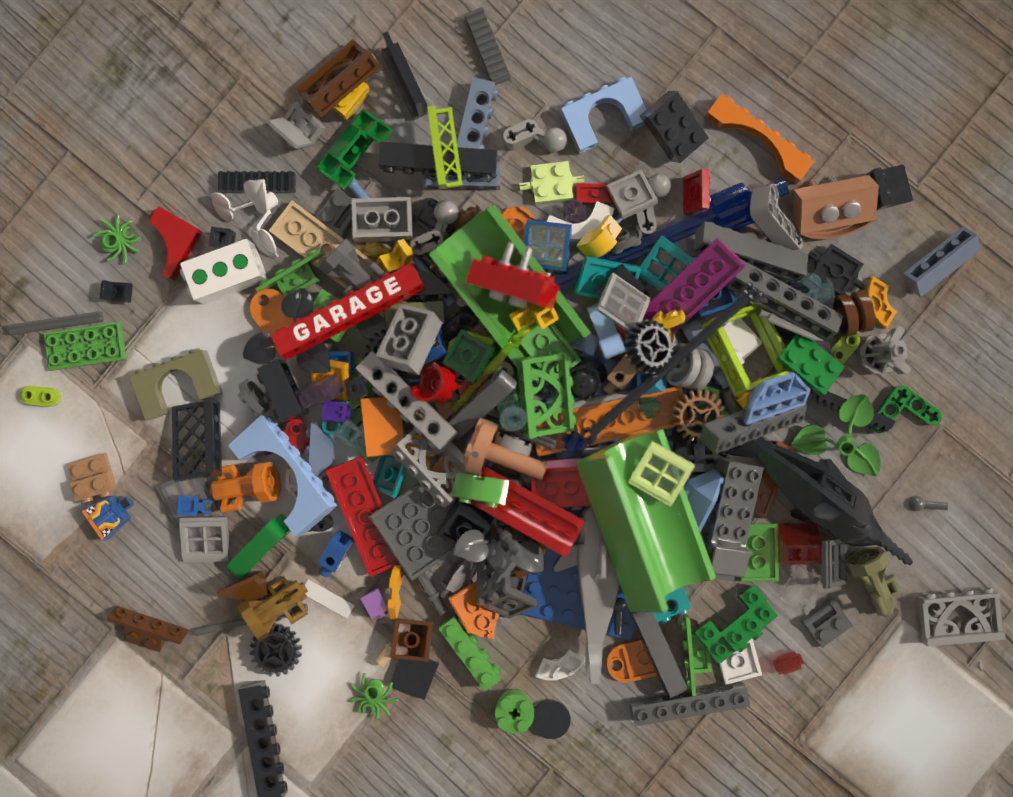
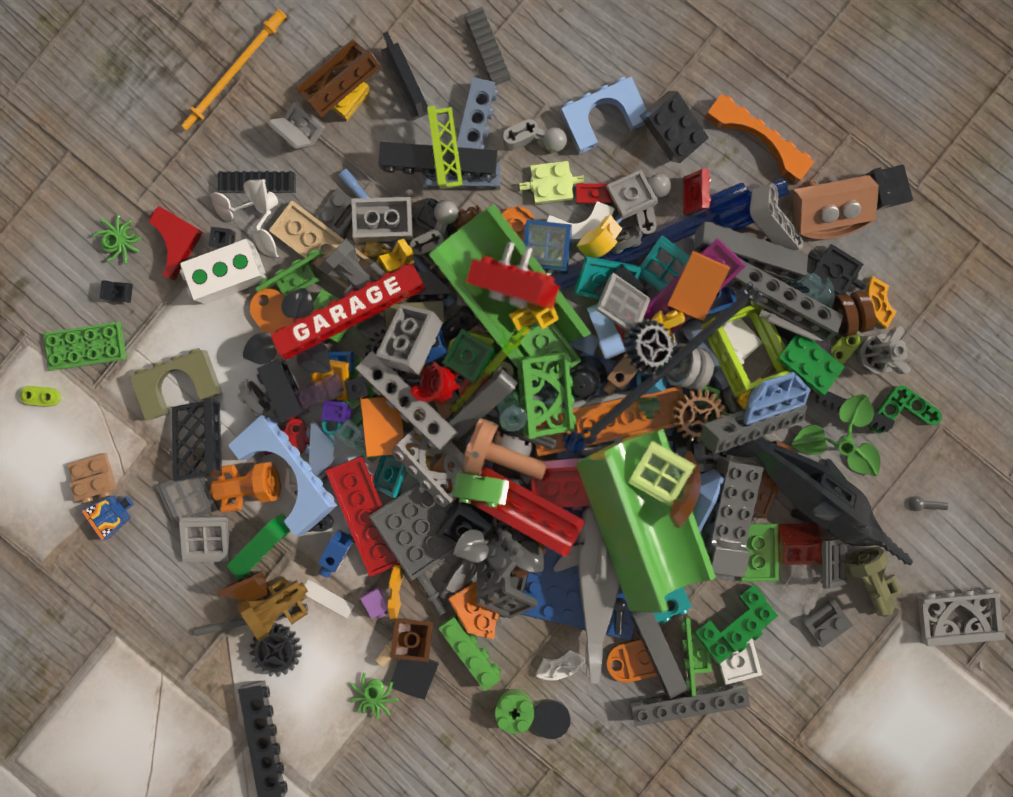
dark grey axle [7,311,104,335] -> none
reddish brown bracket [107,606,188,652] -> none
blue plate [177,495,213,516] -> none
green bracket [315,108,393,190] -> none
gear [563,200,586,224] -> none
clear red brick [773,651,804,675] -> none
sand blue brick [903,226,981,297] -> none
none -> light orange bar [181,8,287,130]
none -> orange tile [668,251,730,321]
none -> reddish brown slope [669,450,701,528]

